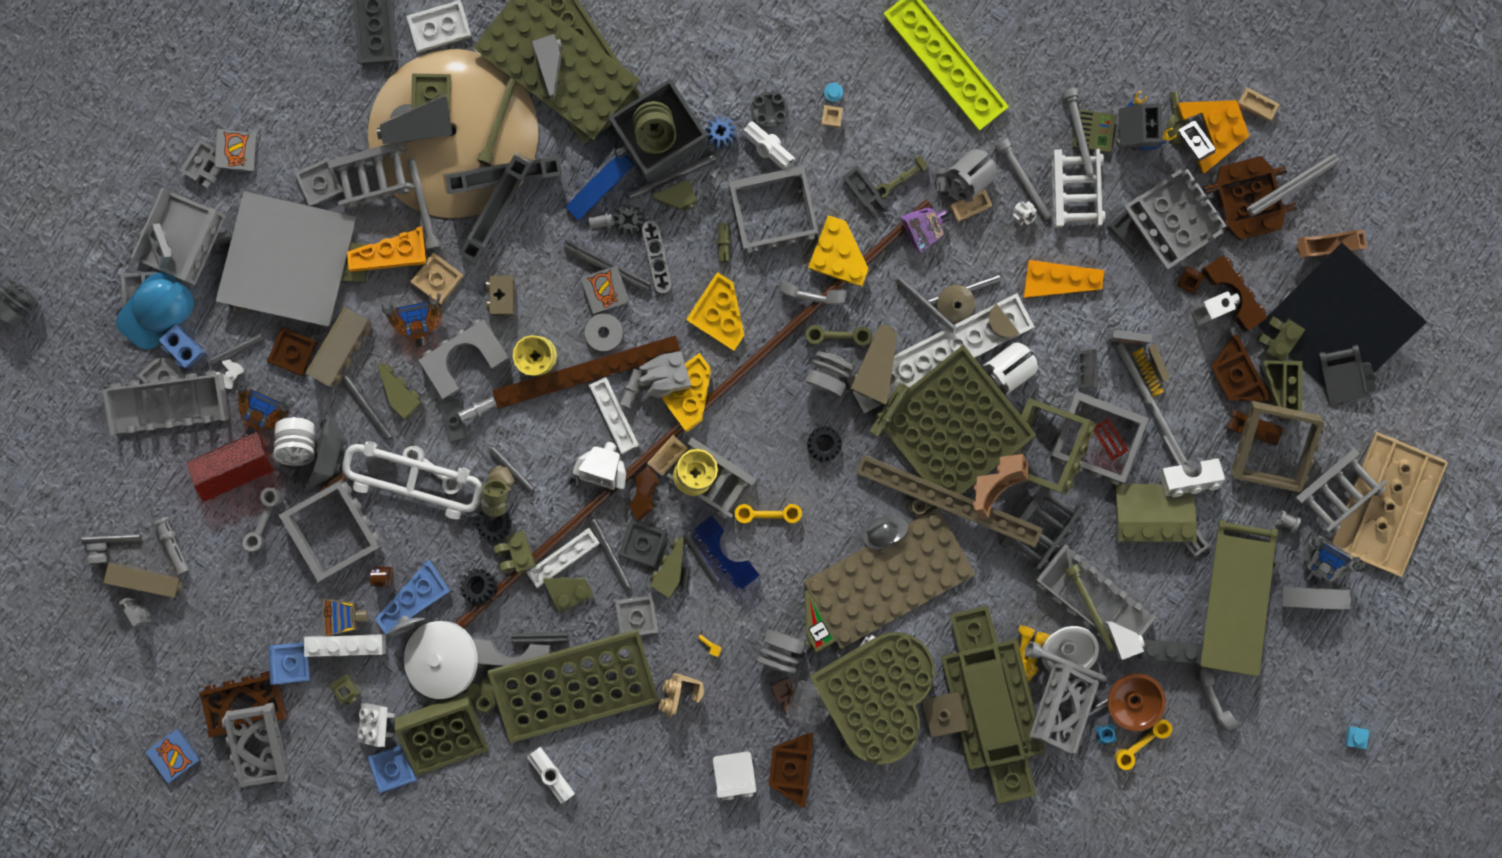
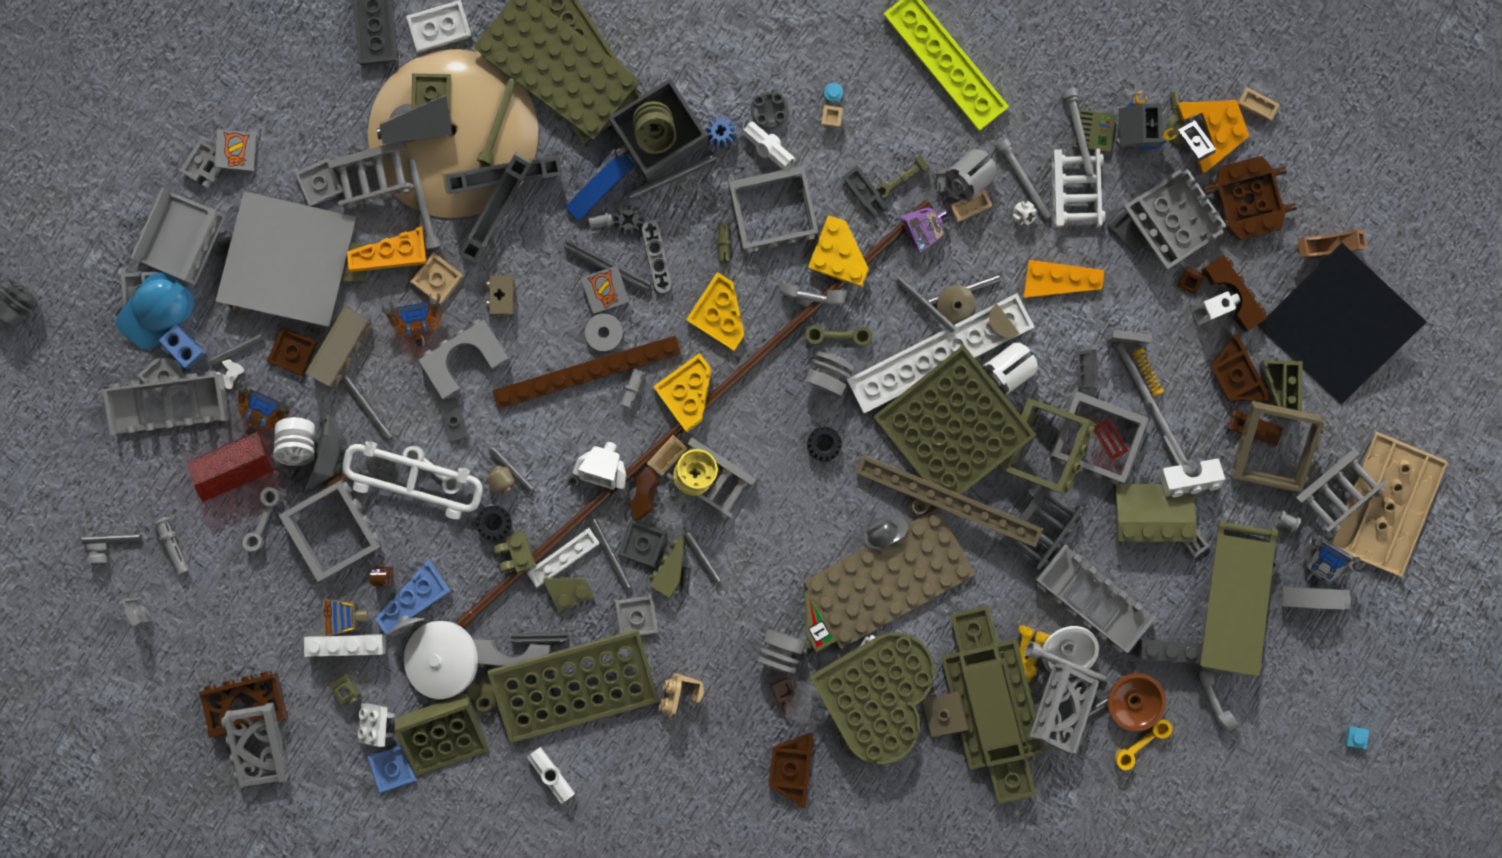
dark tan slope [103,561,182,598] -> none
medium blue tile [146,728,201,783] -> none
light grey plate [148,223,172,267] -> none
medium blue tile [268,642,310,685] -> none
olive slope [377,362,423,420] -> none
light grey pin [457,396,497,424] -> none
black tyre [460,569,498,606] -> none
olive wheel [482,480,508,517] -> none
light yellow wheel [513,335,557,376] -> none
light grey slope [532,34,563,100] -> none
white tile [589,377,639,454] -> none
light grey plate [637,351,691,398] -> none
olive slope [653,180,698,212] -> none
clear blue arch [694,515,760,590] -> none
yellow hand [698,635,721,657] -> none
white bracket [713,751,756,800] -> none
yellow piece [735,504,802,524] -> none
dark tan slope [850,324,897,406] -> none
olive pin [869,382,910,437] -> none
medium nougat arch [973,454,1029,520] -> none
olive piece [1064,564,1115,651] -> none
dark azure plate [1096,724,1117,745] -> none
white slope [1105,621,1145,660] -> none
dark tan tile [1148,344,1170,381] -> none
light grey axle [1247,154,1340,216] -> none
olive plate [1258,316,1305,361] -> none
dark grey piece [1319,345,1376,404] -> none

